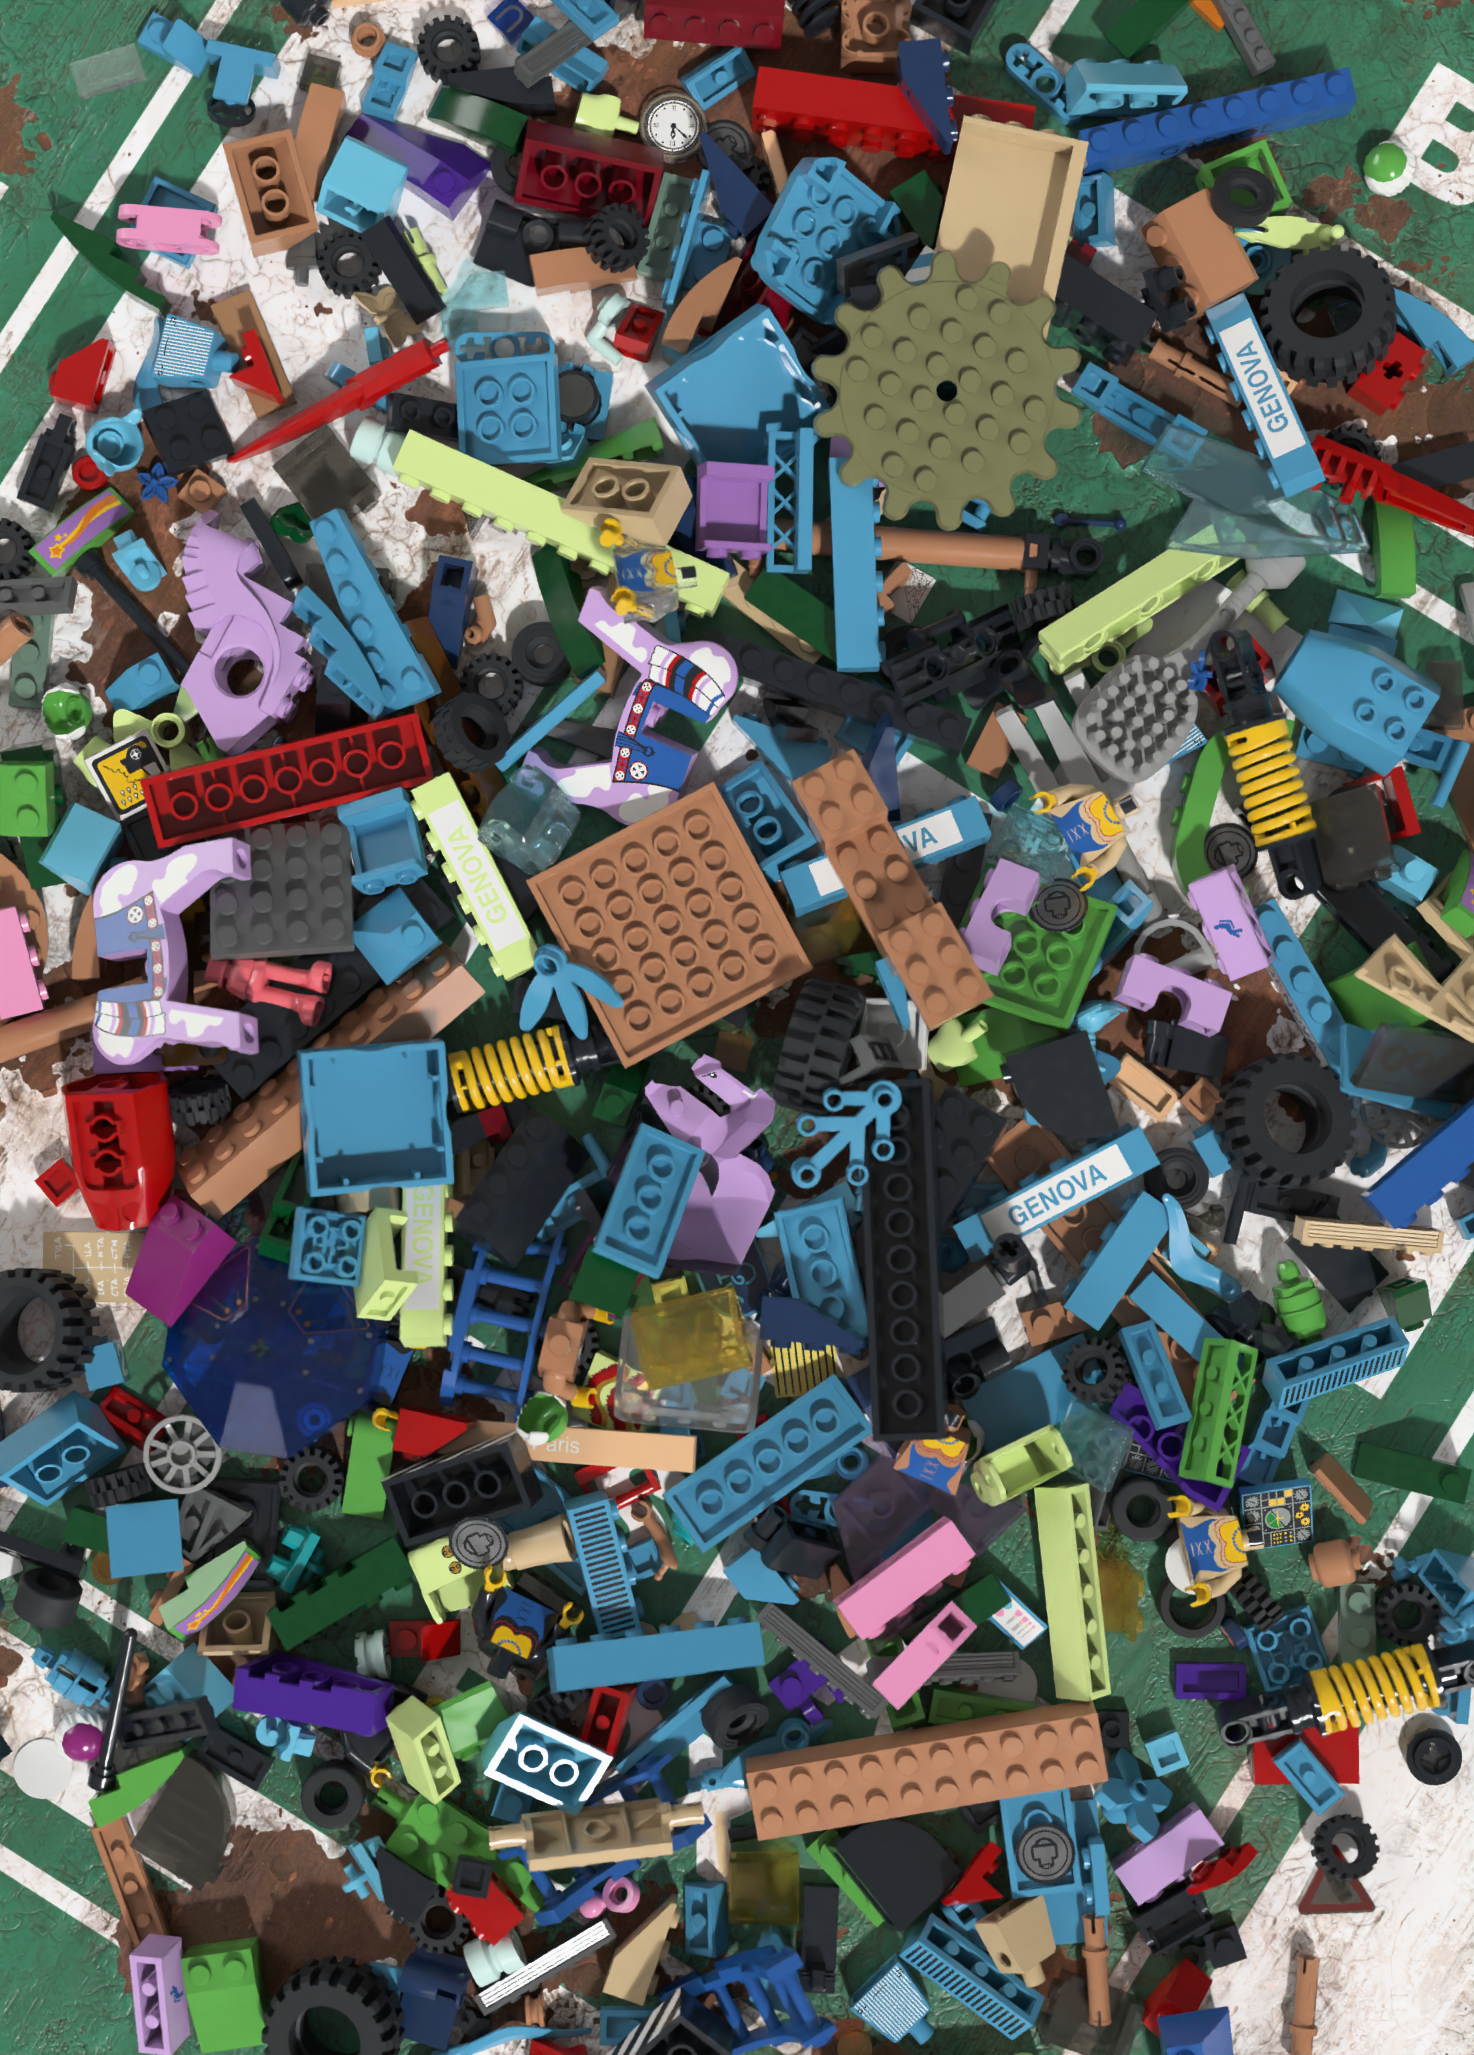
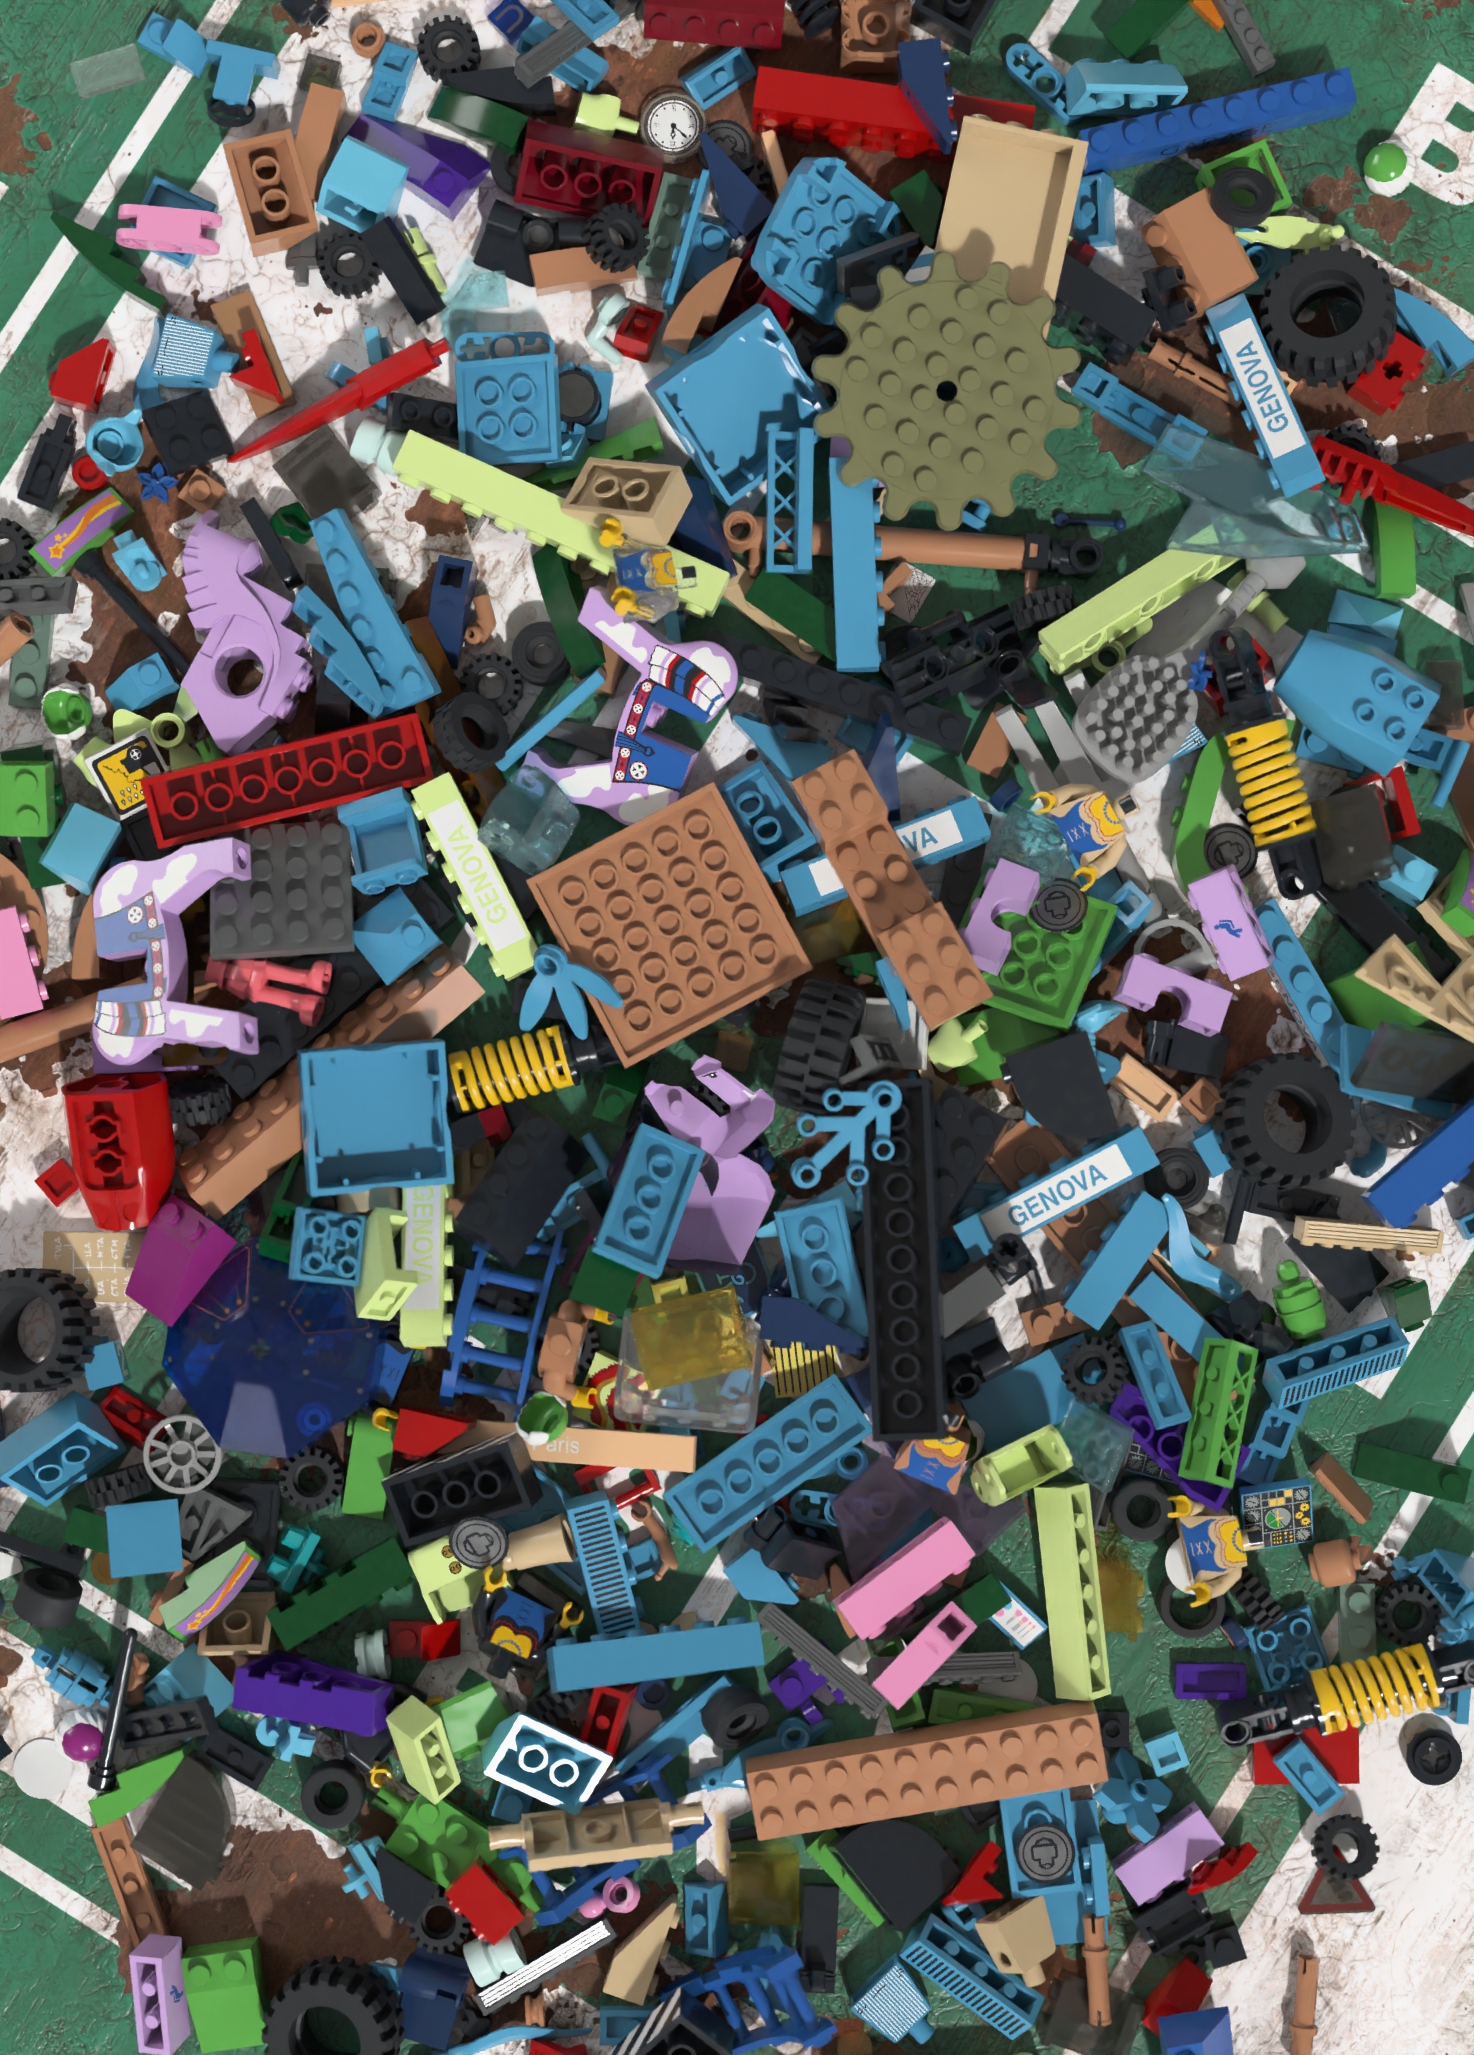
tan piece [353,286,424,348] -> none
black tile [451,1854,494,1899] -> none
medium lavender panel [695,461,775,560] -> none

